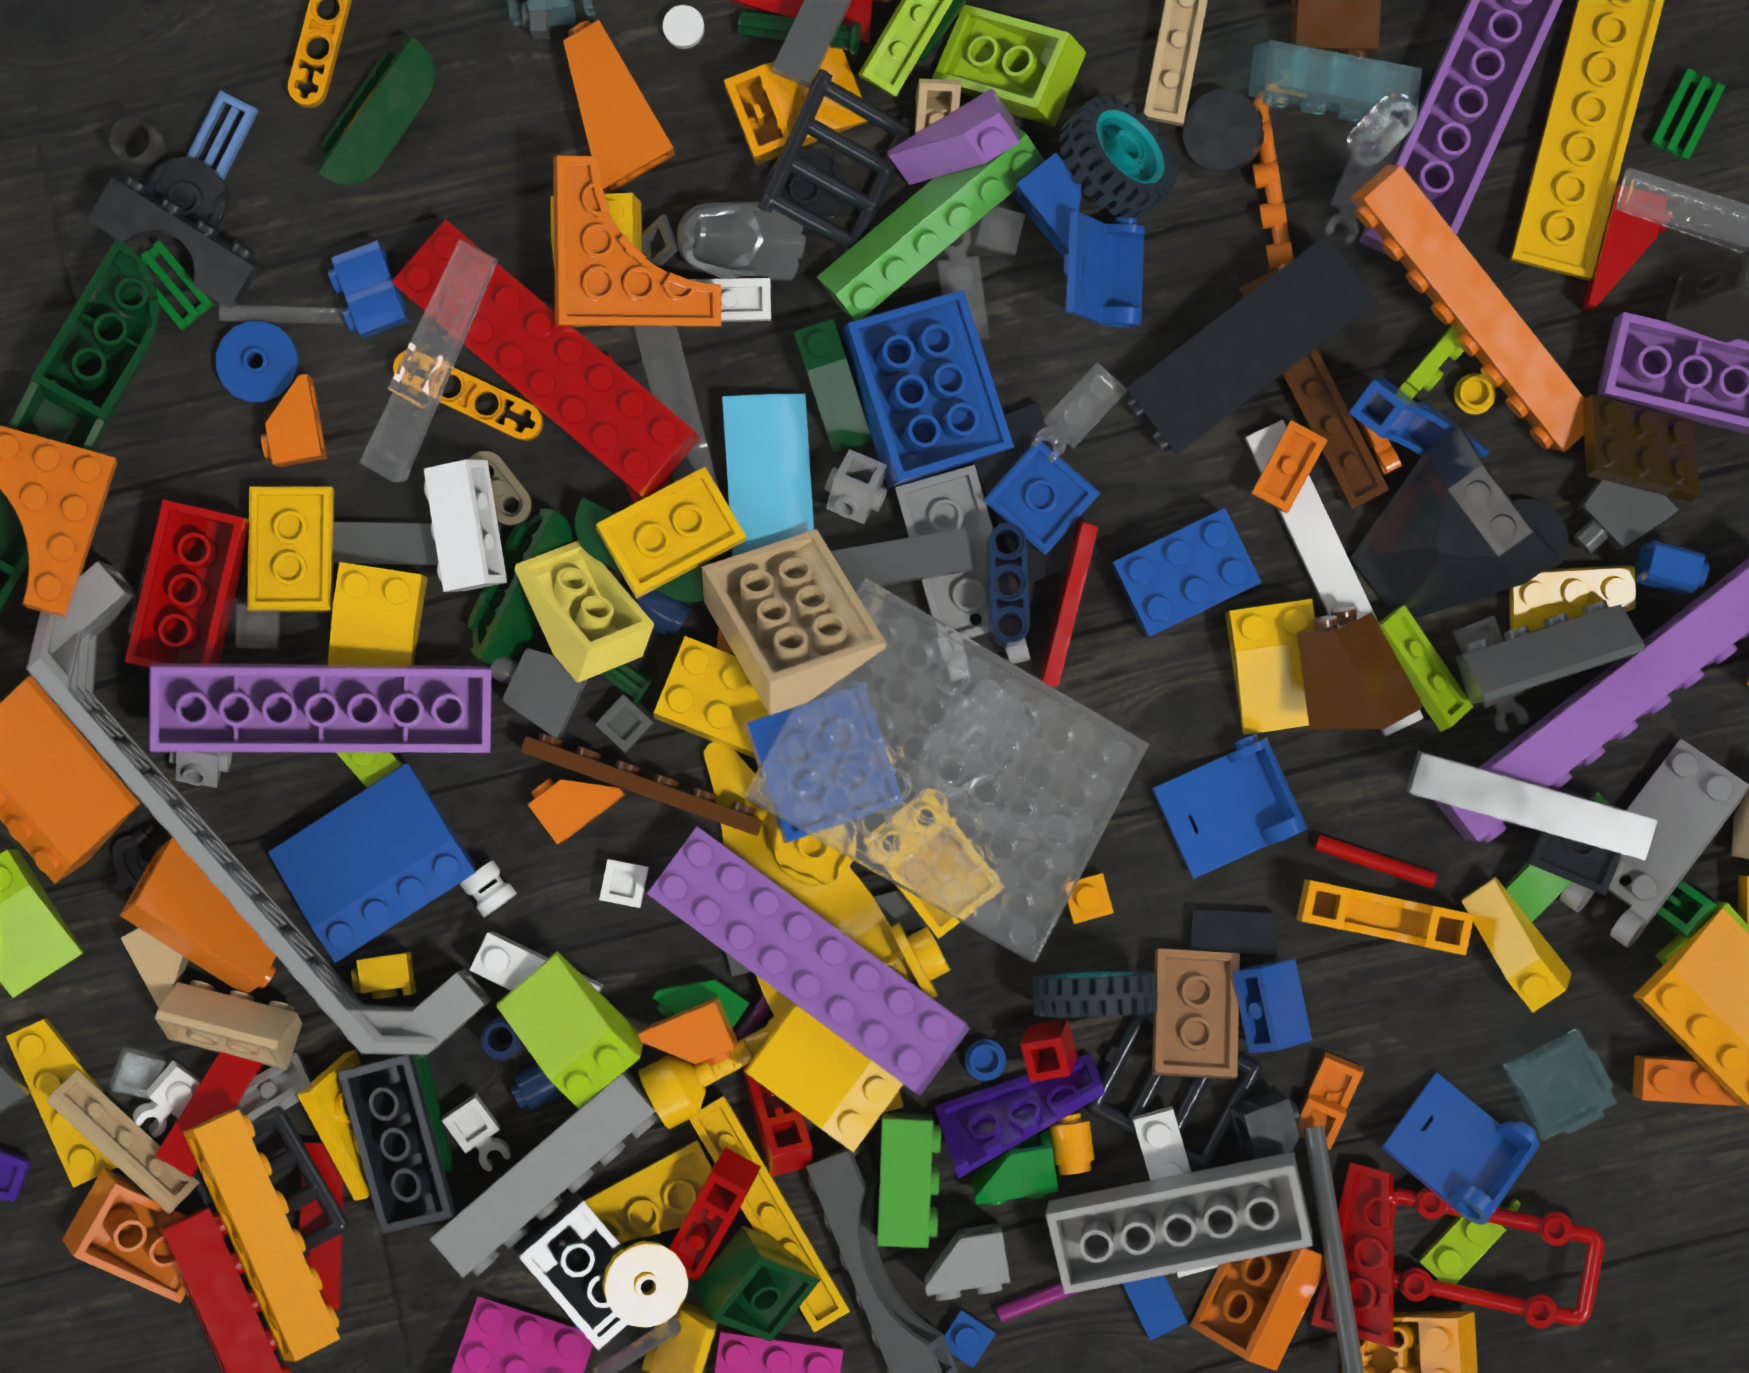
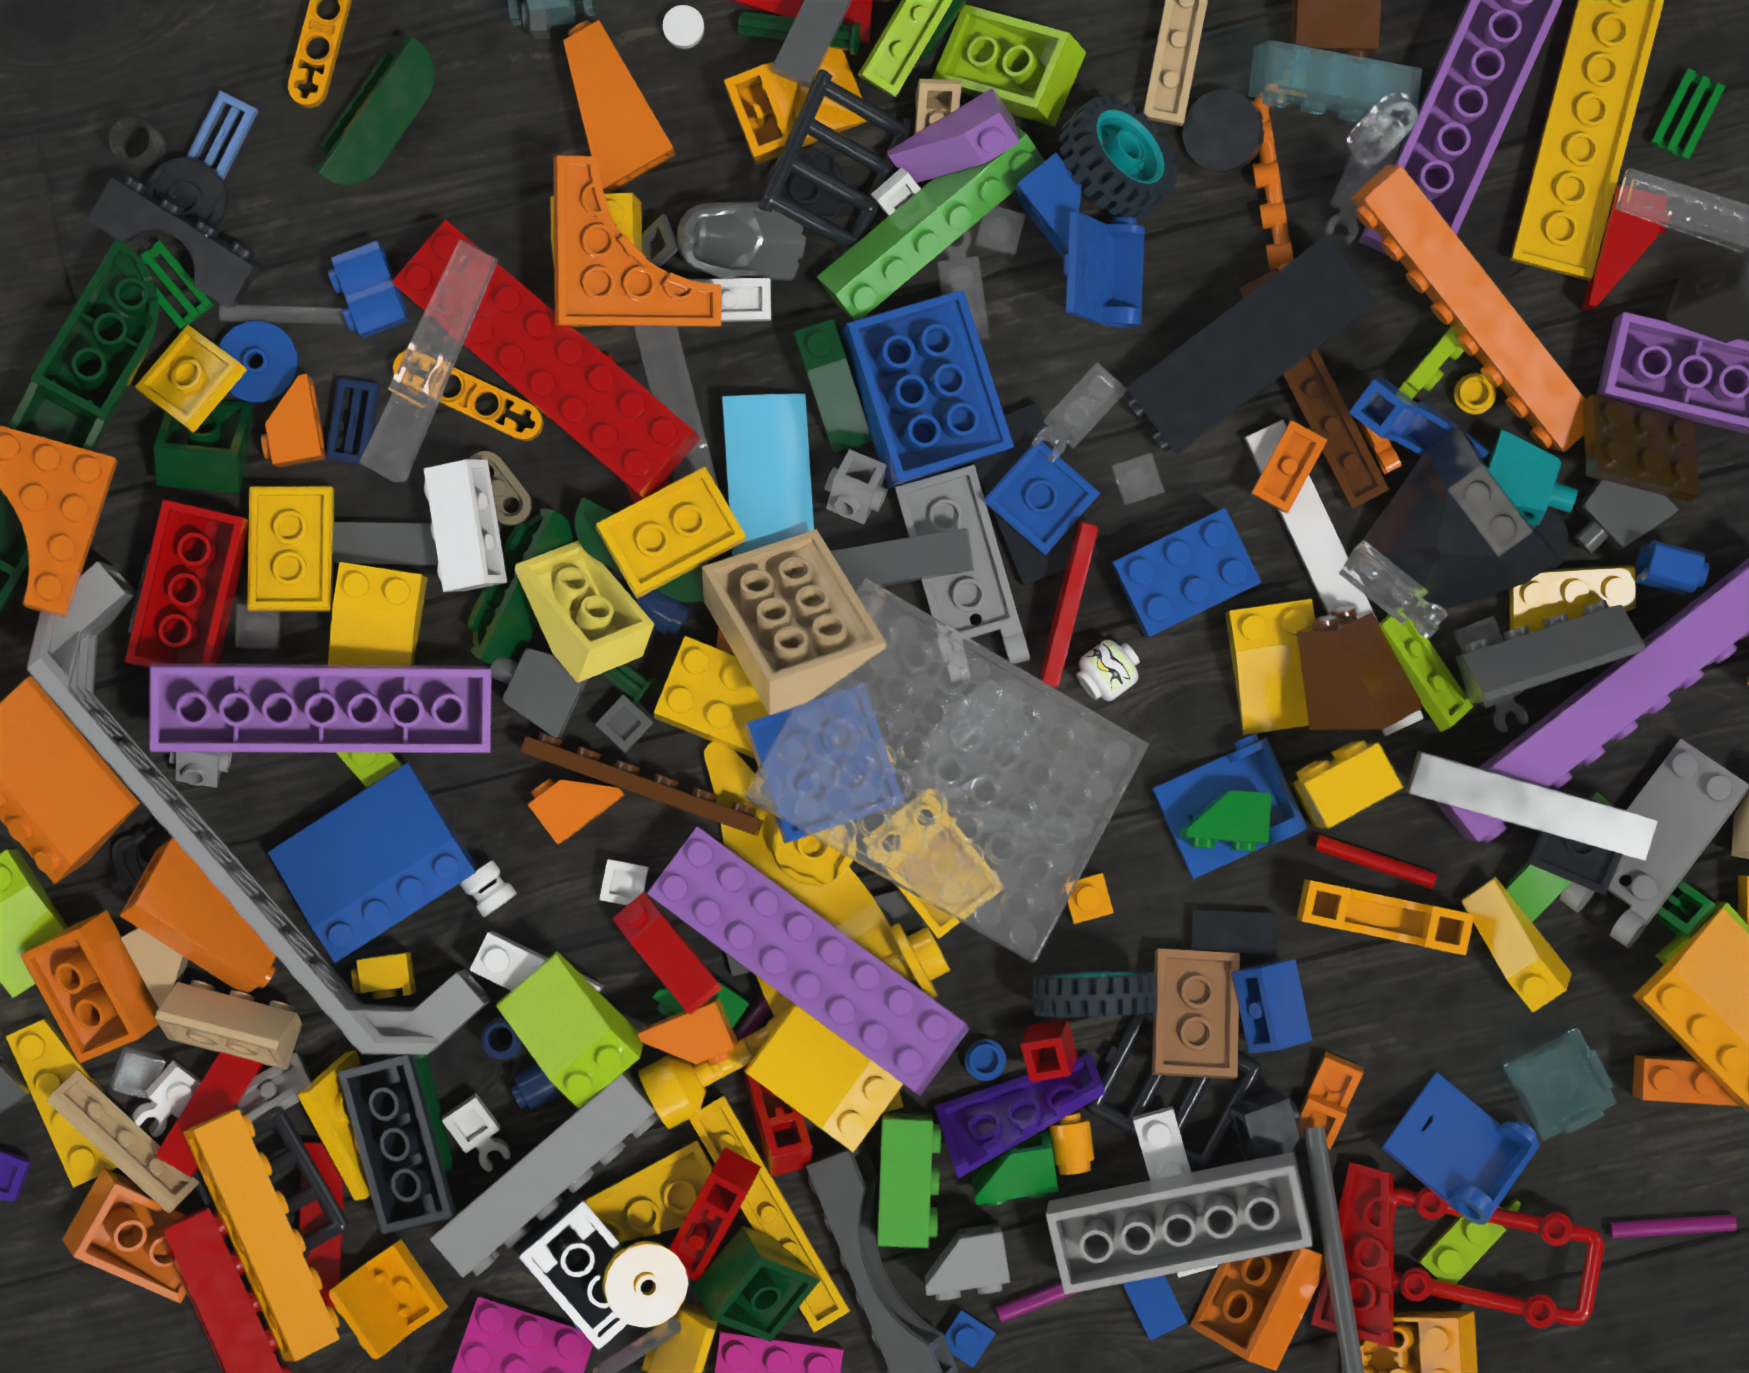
dark blue beam [986,522,1030,647] -> none
none -> orange slope [20,910,159,1063]
none -> yellow tile [135,324,247,433]
none -> dark green slope [154,400,253,494]
none -> dark blue tile [325,378,381,466]
none -> light orange bracket [329,1239,448,1359]
none -> red slope [613,892,722,1015]
none -> white plate [871,167,921,216]
none -> white head [1076,640,1140,701]
none -> clear plate [1111,453,1165,506]
none -> green slope [1178,790,1272,852]
none -> yellow brick [1290,740,1403,828]
none -> clear plate [1339,540,1448,639]
none -> teal torso [1487,430,1578,526]
none -> magenta bar [1609,1214,1736,1239]

